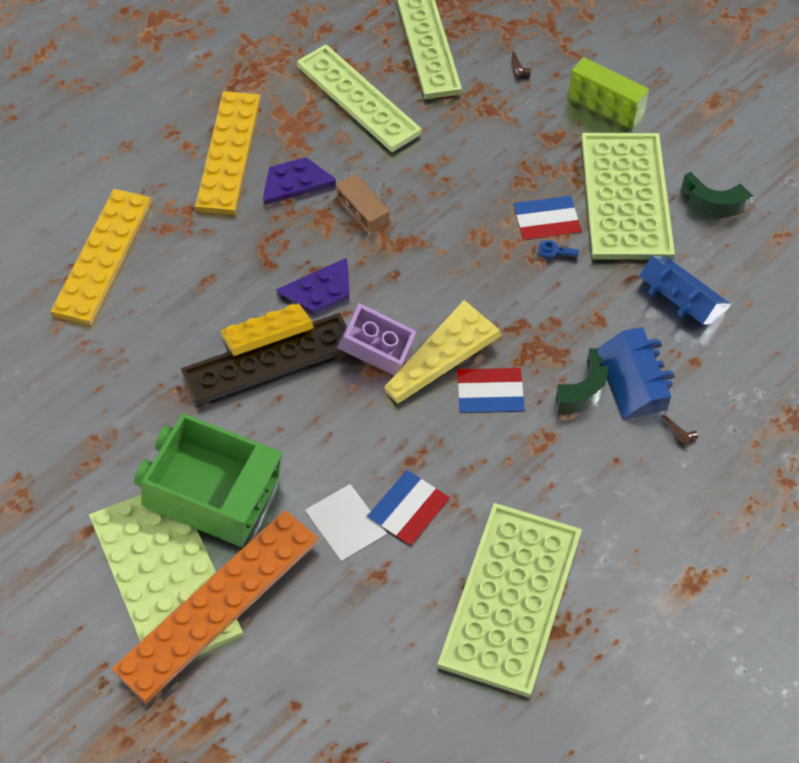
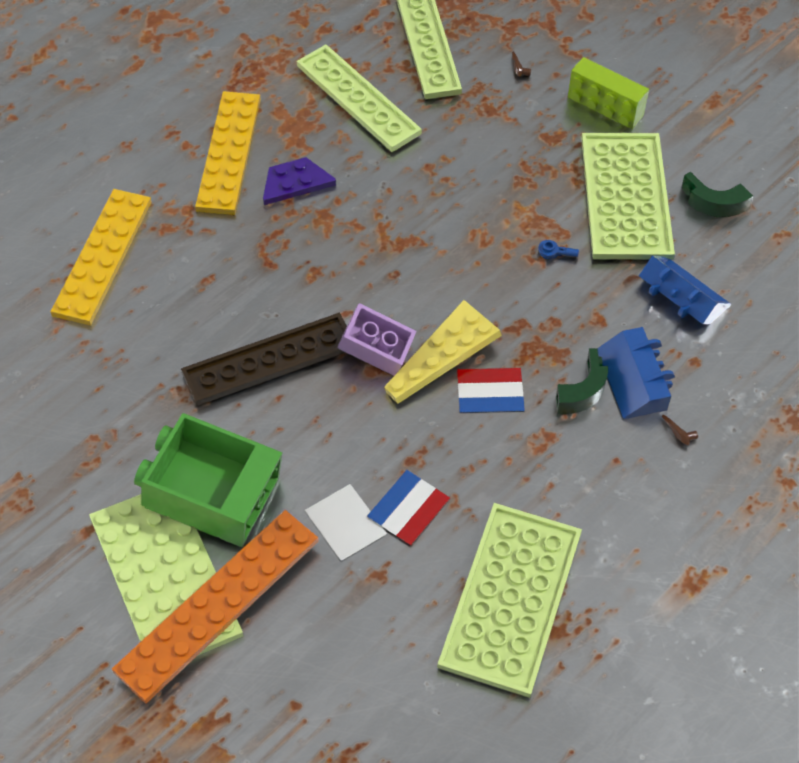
yellow plate [220,303,314,356] -> none
dark purple wing [276,258,350,315] -> none
medium nougat brick [336,174,391,234] -> none
sticker [513,196,582,240] -> none

